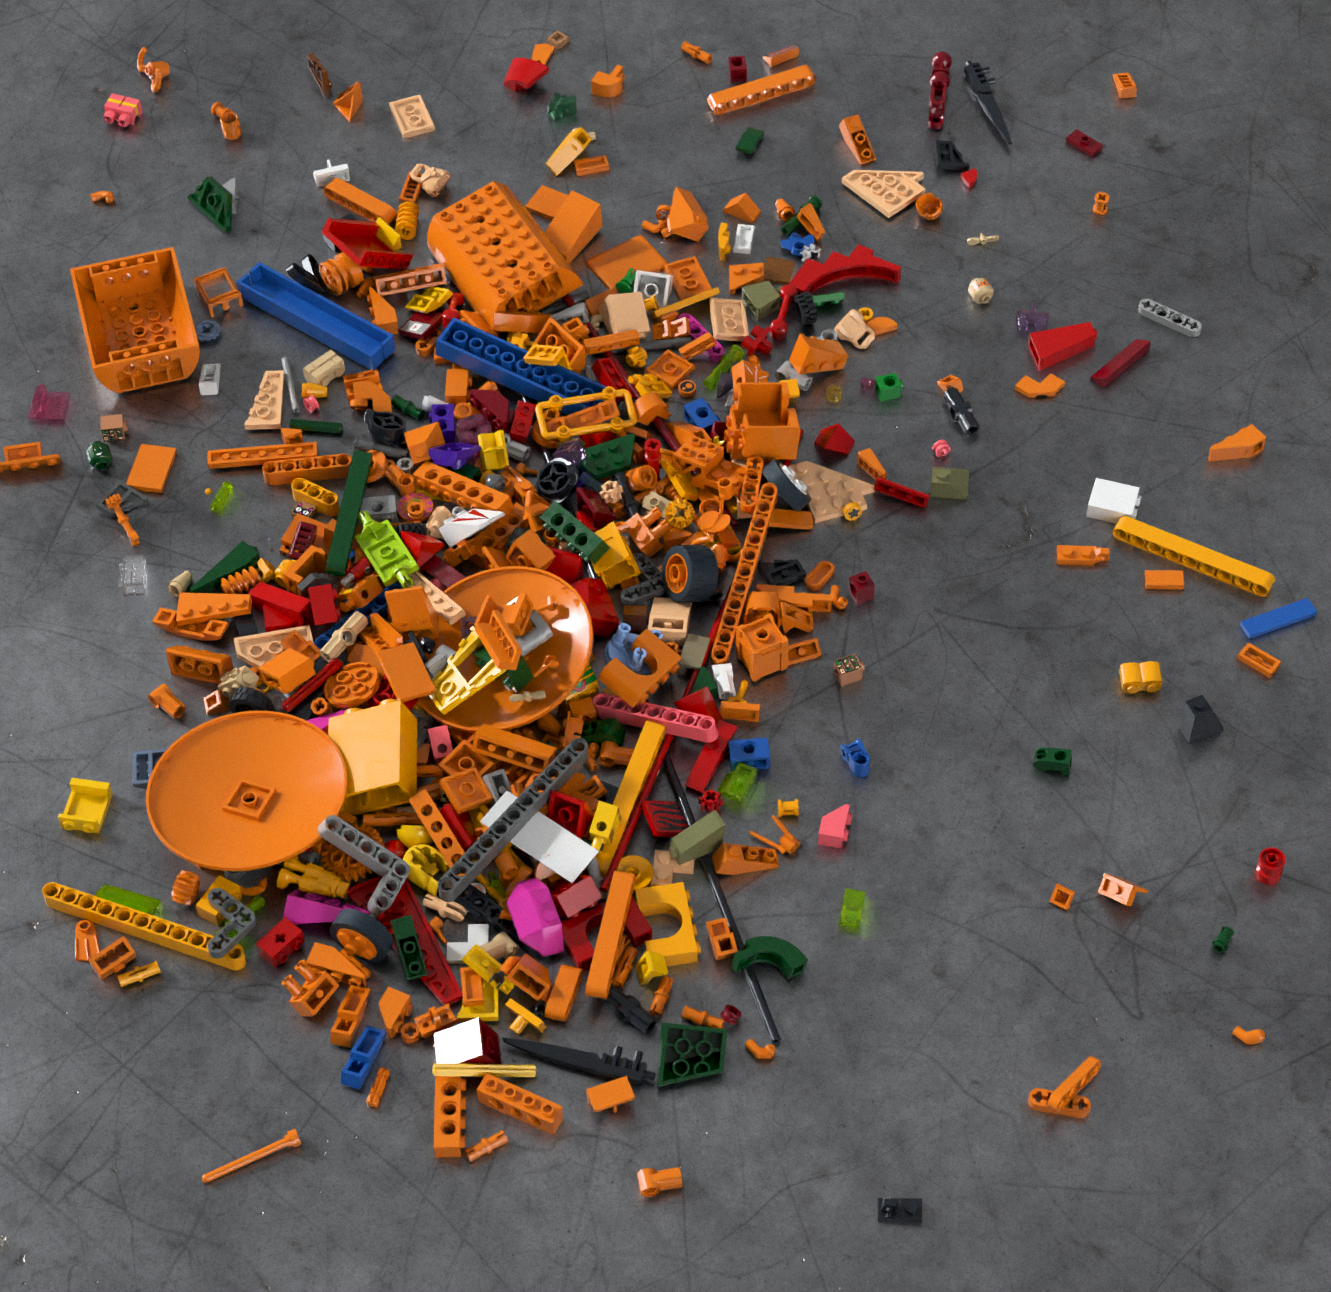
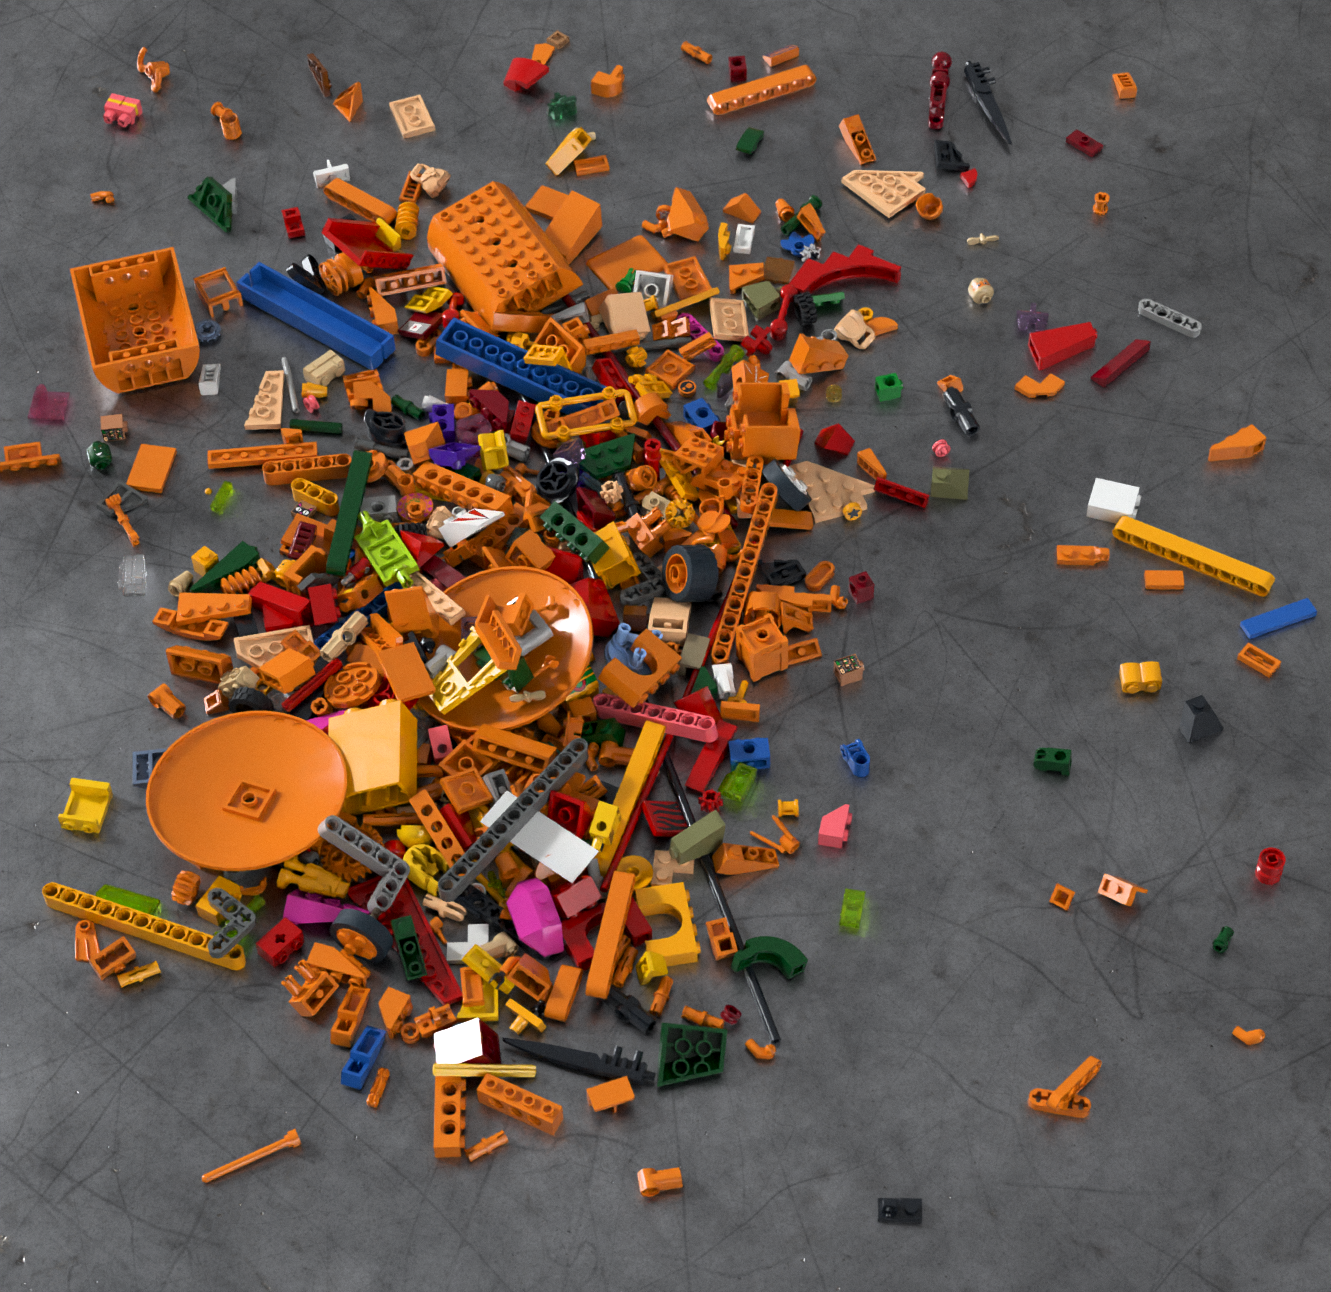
clear pink hinge [860,377,875,391] -> none
none -> light orange brick [191,546,219,577]
none -> red slope [281,207,305,238]

